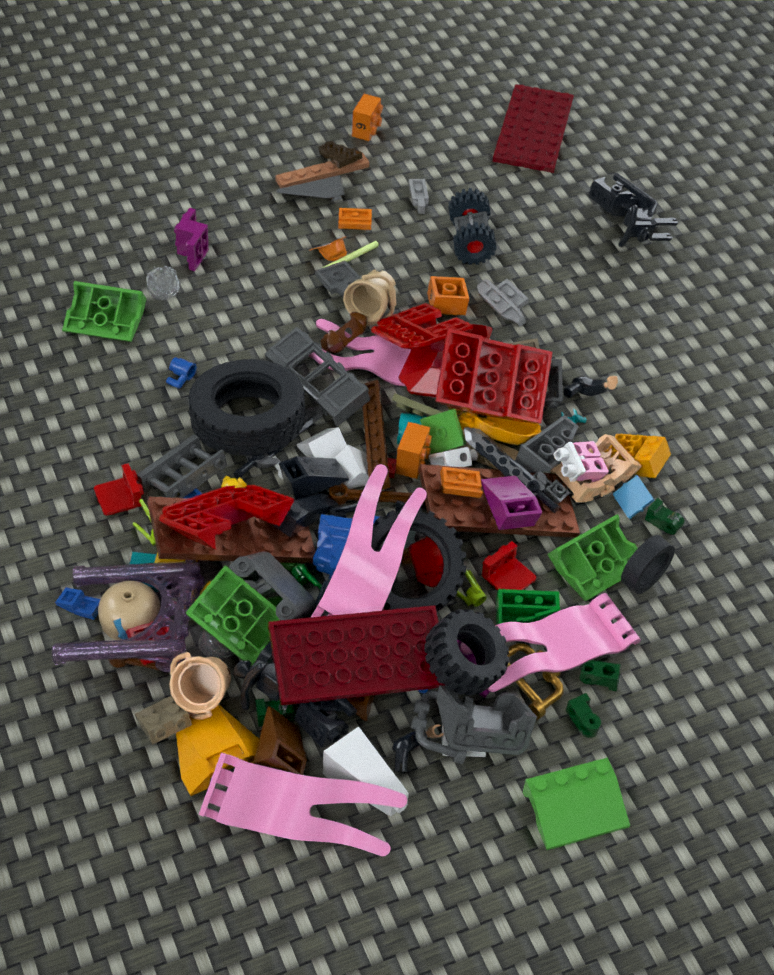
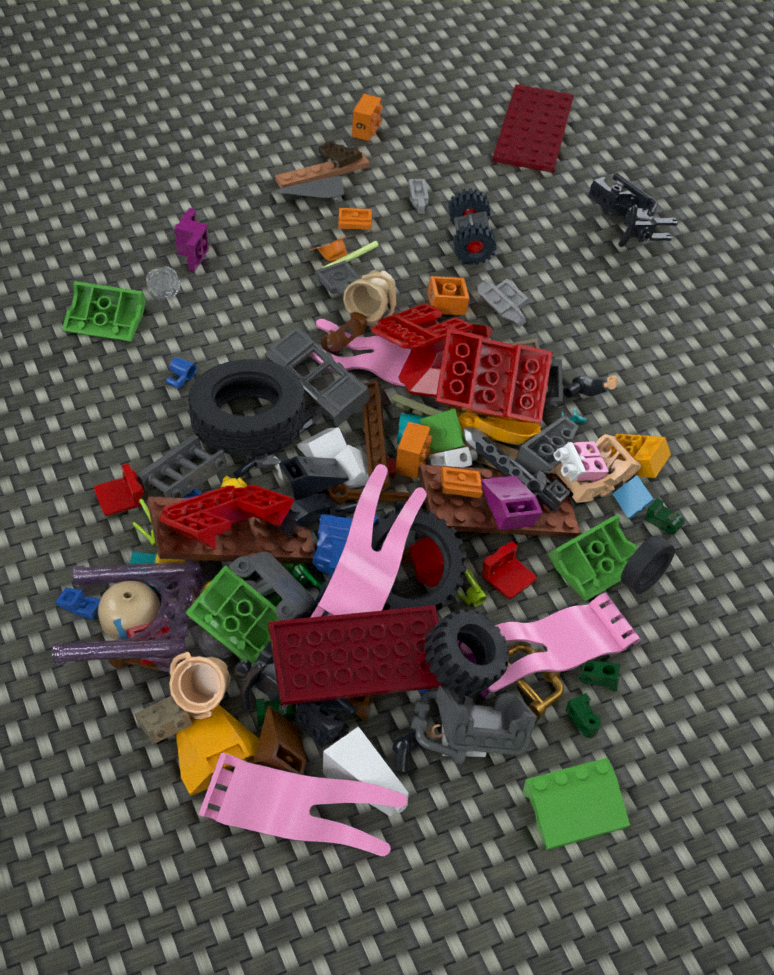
green wedge [496,589,560,625] -> none

